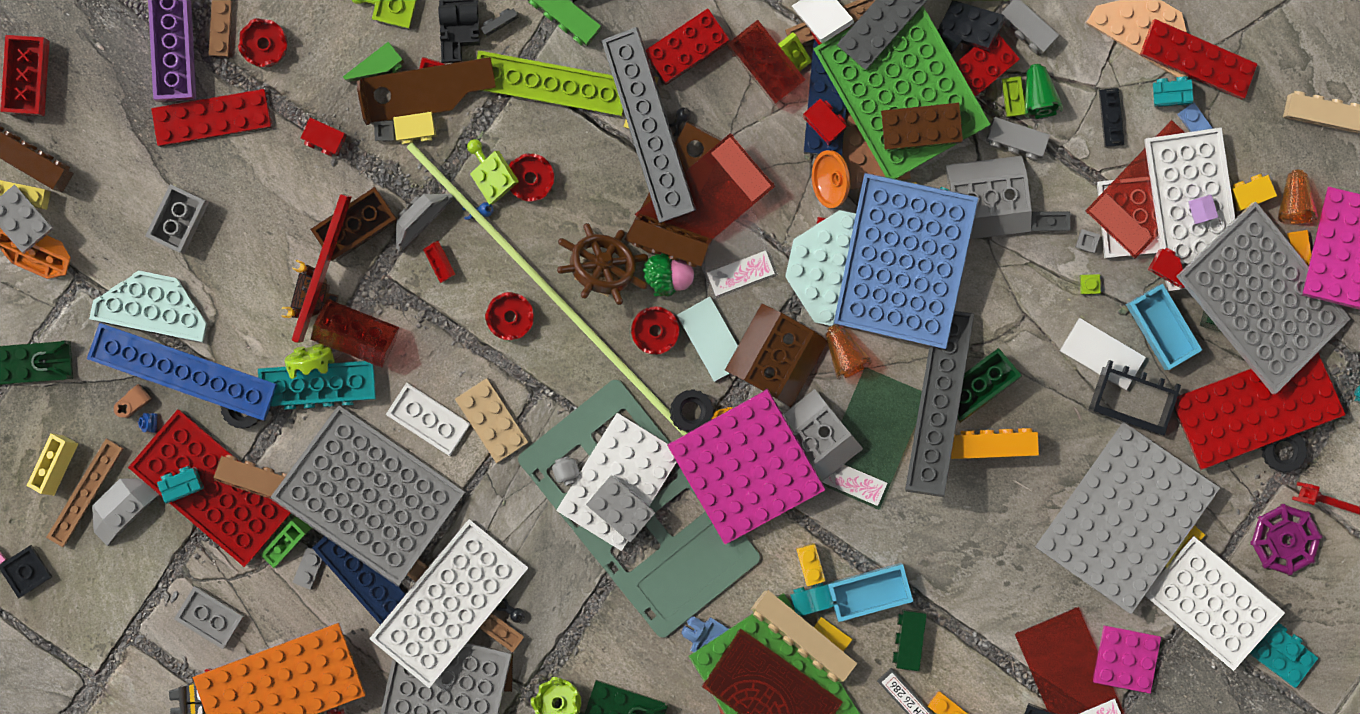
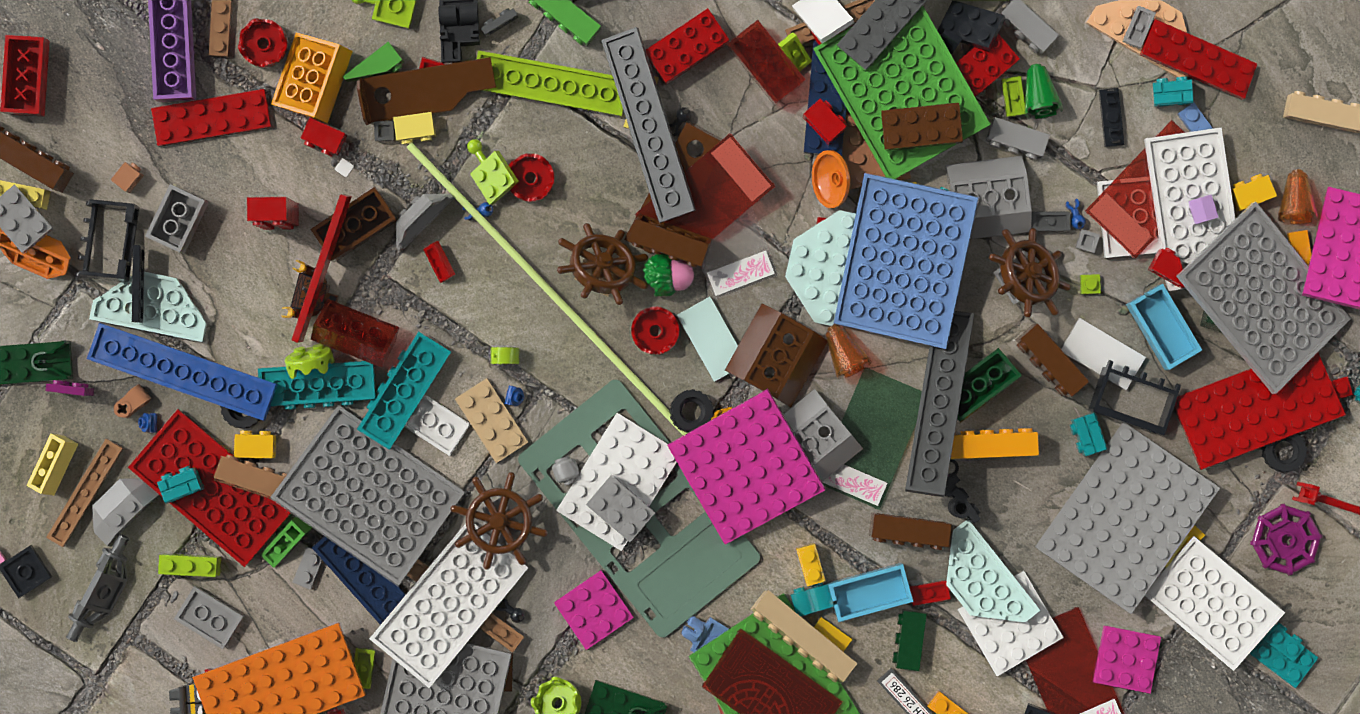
red plate [485,292,534,340] -> none
none -> magenta plate [45,380,94,396]
none -> dark grey plate [66,534,130,642]
none -> black hinge [75,199,140,282]
none -> nougat brick [111,162,144,193]
none -> black tile [132,245,145,323]
none -> lime brick [158,553,221,577]
none -> yellow brick [234,430,276,458]
none -> red brick [247,197,299,230]
none -> light orange slope [271,32,353,123]
none -> white sticker [335,158,354,177]
none -> lime plate [354,648,376,689]
none -> teal plate [357,331,451,450]
none -> reddish brown brick [450,472,548,570]
none -> lime piece [490,347,520,364]
none -> blue plate [504,385,524,406]
none -> dark pink plate [554,570,634,650]
none -> reddish brown brick [869,512,952,550]
none -> red plate [909,580,951,606]
none -> black plate [945,459,981,523]
none -> light aqua plate [946,519,1040,623]
none -> white plate [957,571,1063,676]
none -> reddish brown brick [989,228,1071,317]
none -> reddish brown brick [1015,323,1089,397]
none -> blue arm [1065,198,1086,229]
none -> teal brick [1069,412,1107,456]
none -> light grey plate [1122,5,1156,49]
none -> red plate [1331,376,1353,399]

